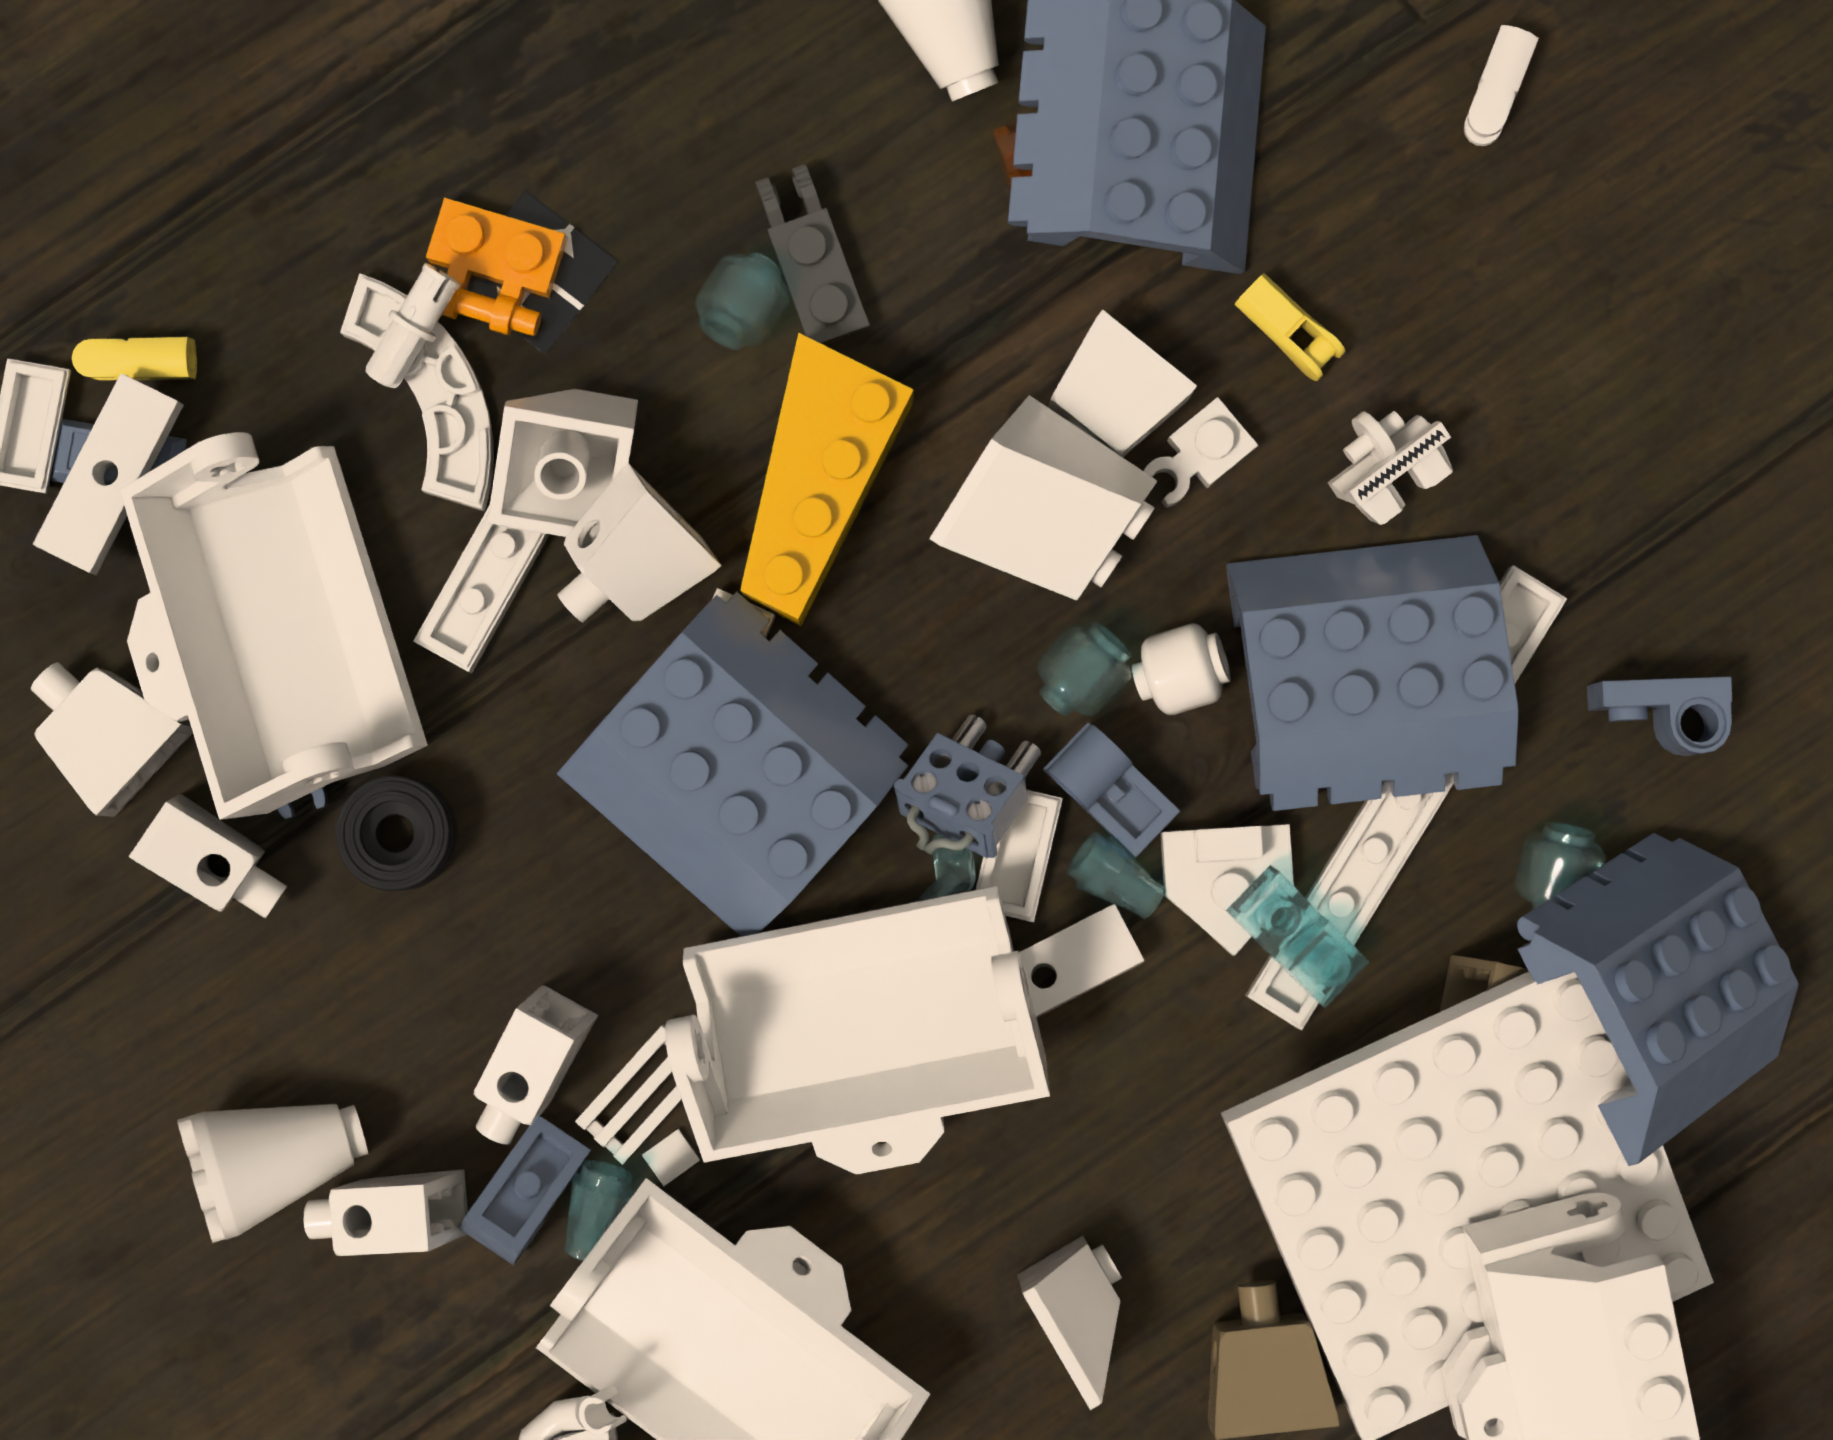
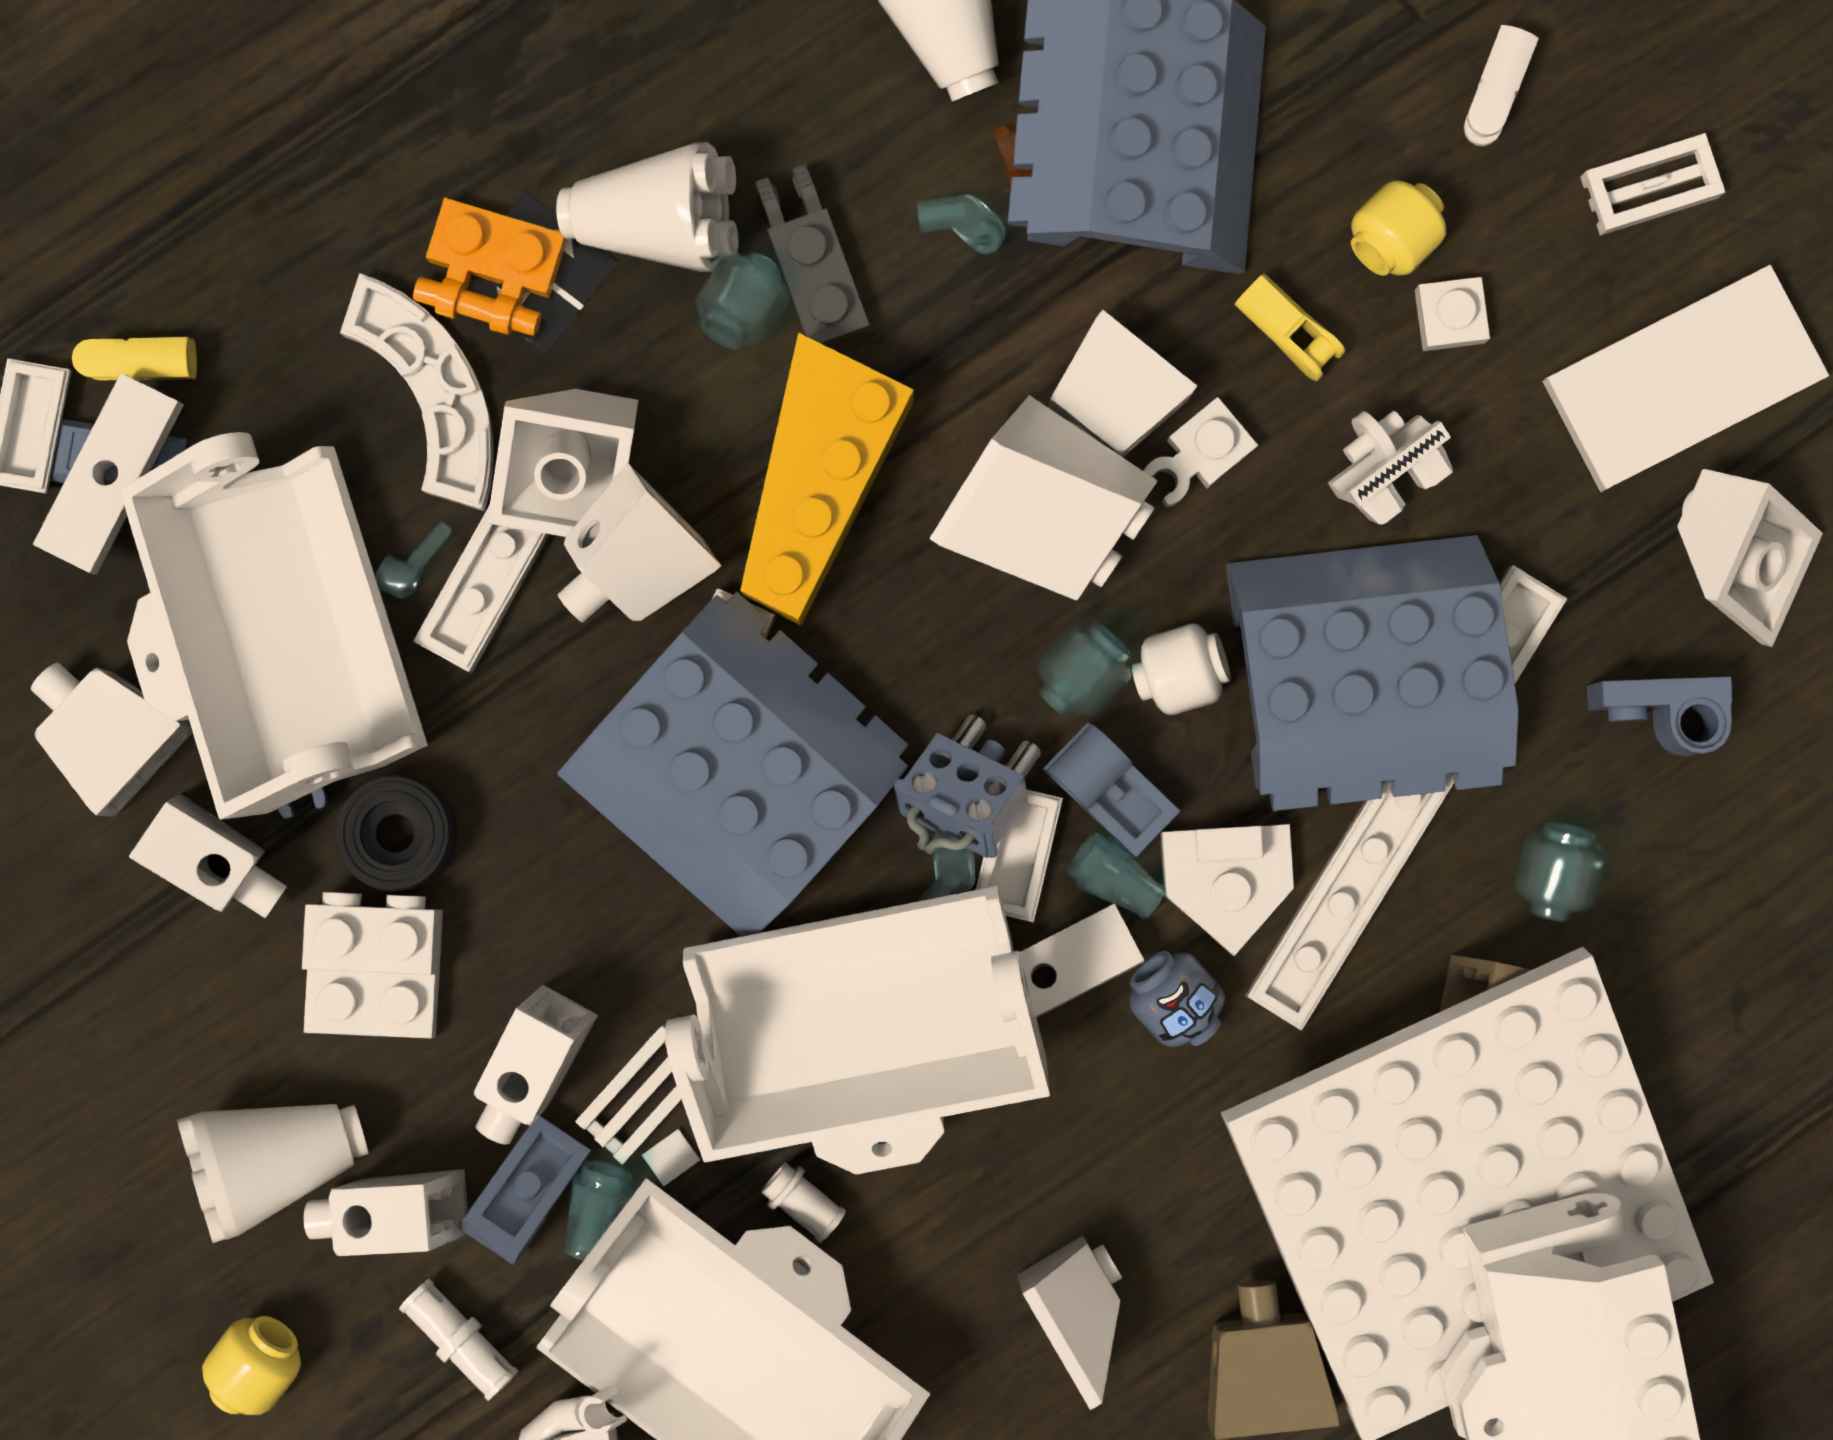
white axle [366,263,461,388] -> none
clear light blue slope [1226,865,1369,1008] -> none
sand blue slope [1517,833,1799,1166] -> none
none -> light yellow head [202,1316,301,1415]
none -> white plate [302,892,443,1038]
none -> clear light blue hand [375,521,453,598]
none -> white pin [399,1279,519,1402]
none -> white cone [556,142,739,272]
none -> white pin [761,1162,846,1243]
none -> clear light blue arm [916,194,1005,254]
none -> sand blue head [1129,951,1225,1047]
none -> light yellow head [1351,180,1446,276]
none -> white plate [1415,277,1490,351]
none -> white tile [1542,265,1829,492]
none -> white tile [1580,133,1725,236]
none -> white slope [1677,469,1823,647]

